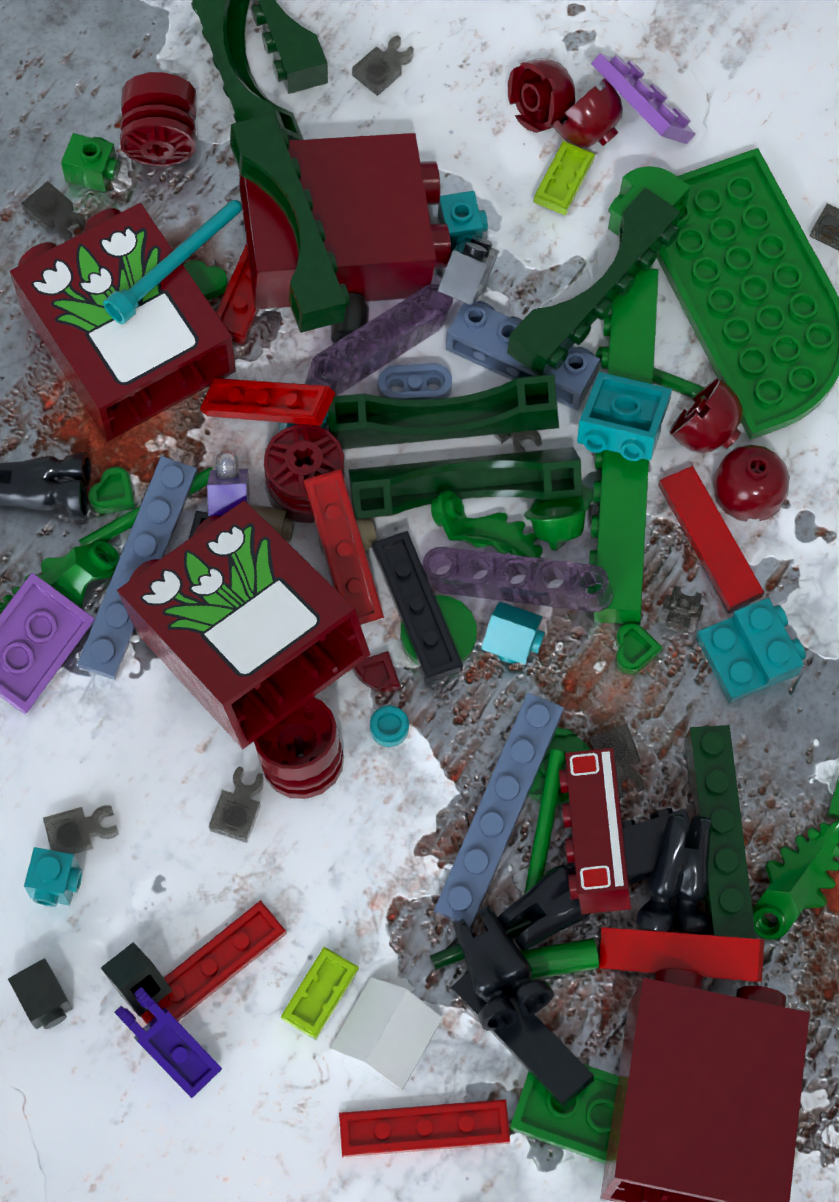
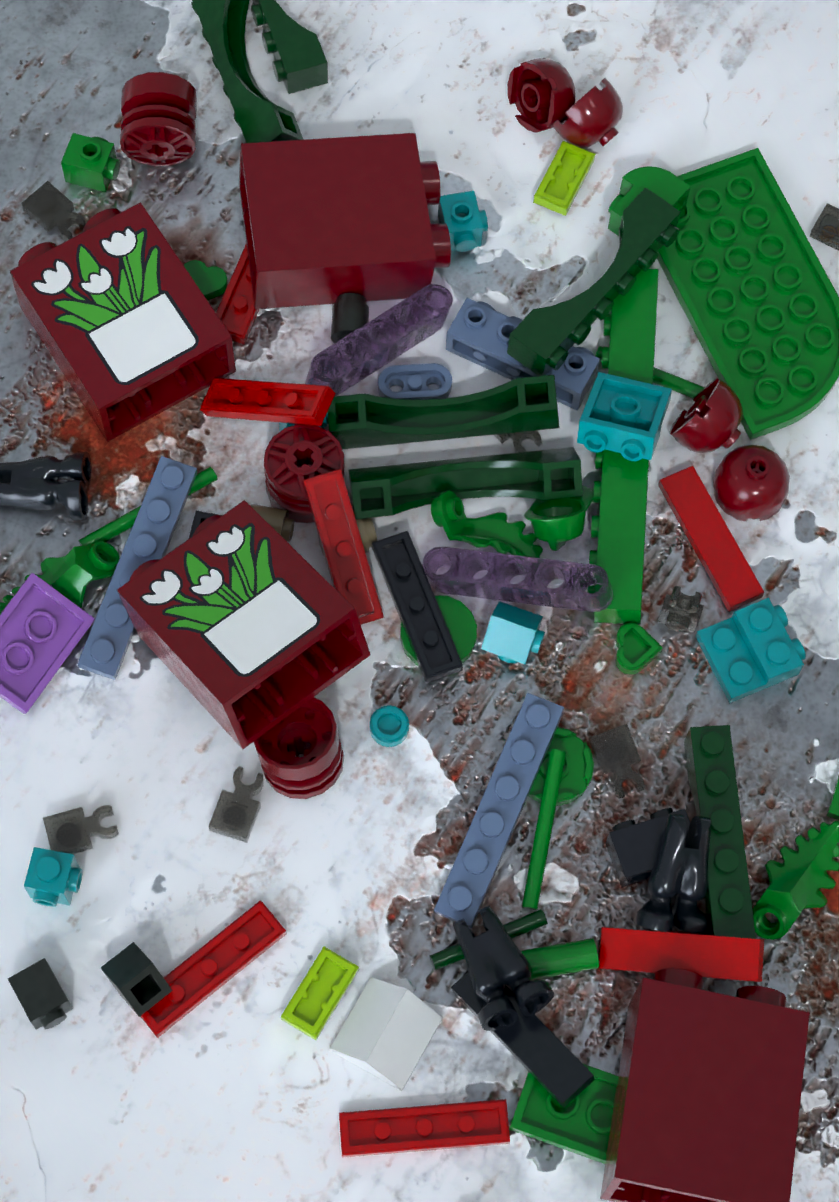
green tile [88,467,135,514] -> none
teal piece [103,200,242,325] -> none
dark purple hinge [114,987,222,1098] -> none
piece [207,450,250,516] -> none
dark green arch [230,114,350,333] -> none
clear smoke plate [352,35,414,96] -> none
dark red tile [352,651,401,692] -> none
brick [437,236,499,305] -> none
black piece [498,854,590,951] -> none
dark red brick [559,748,631,914] -> none
medium lavender plate [591,53,696,144] -> none

